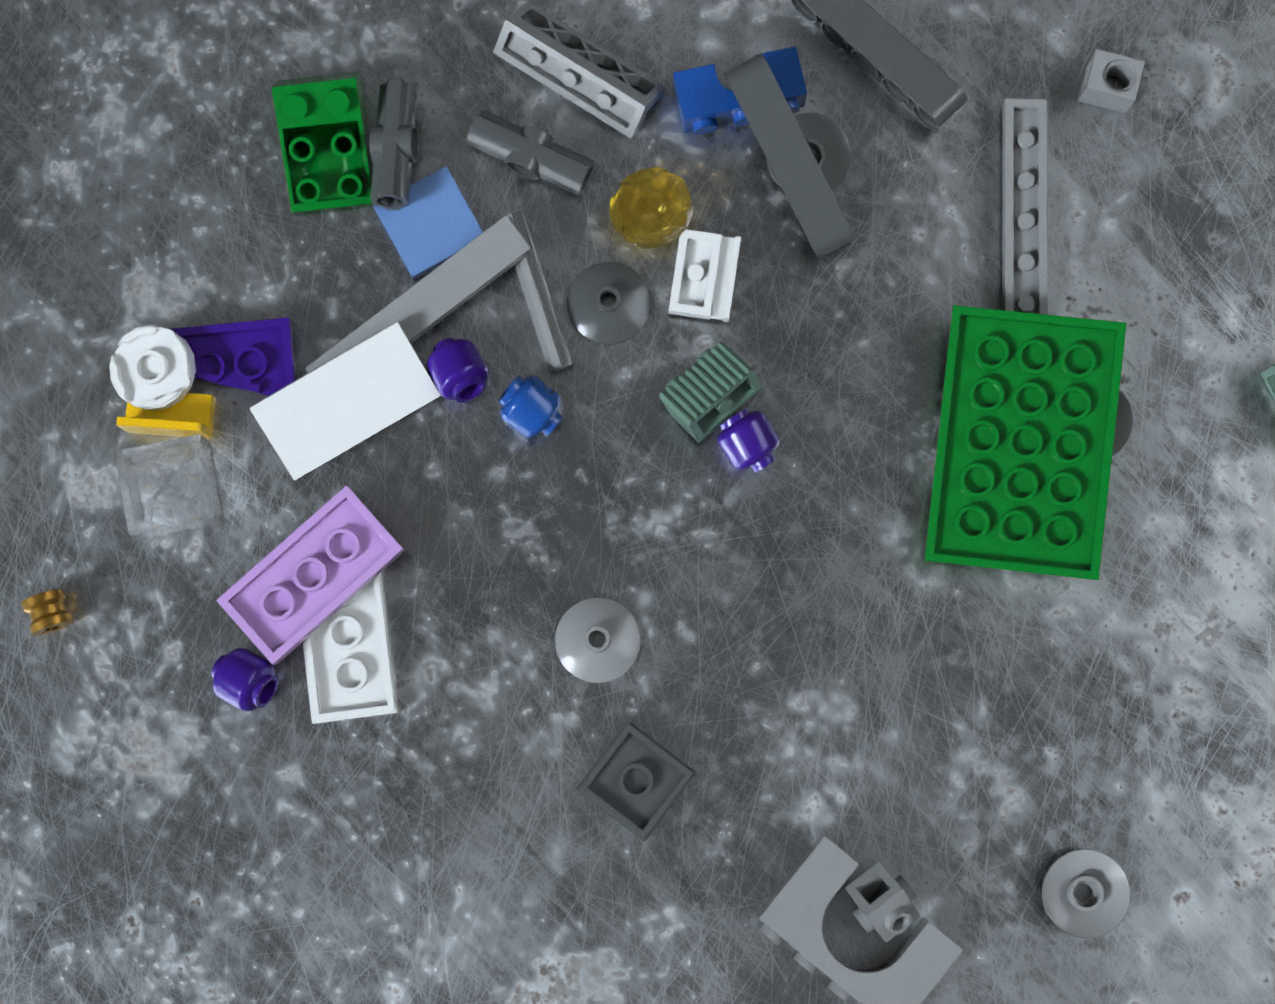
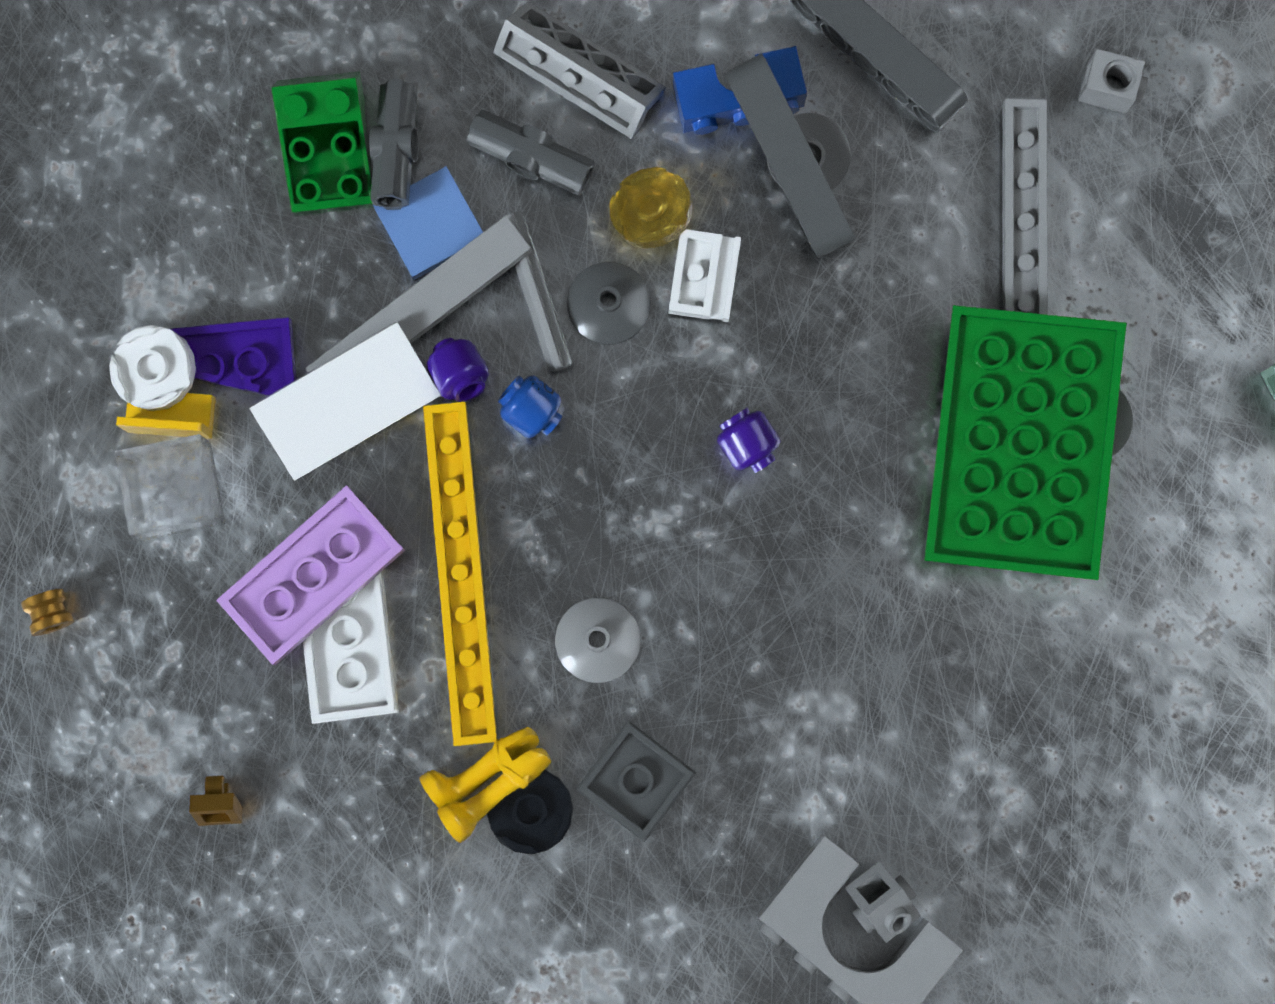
dark purple head [211,648,278,712] -> none
sand green brick [659,341,763,443] -> none
light grey dish [1042,849,1131,939] -> none
none -> pearl gold tile [189,775,243,826]
none -> yellow piece [419,727,552,843]
none -> yellow plate [423,402,498,746]
none -> black tile [487,769,574,855]

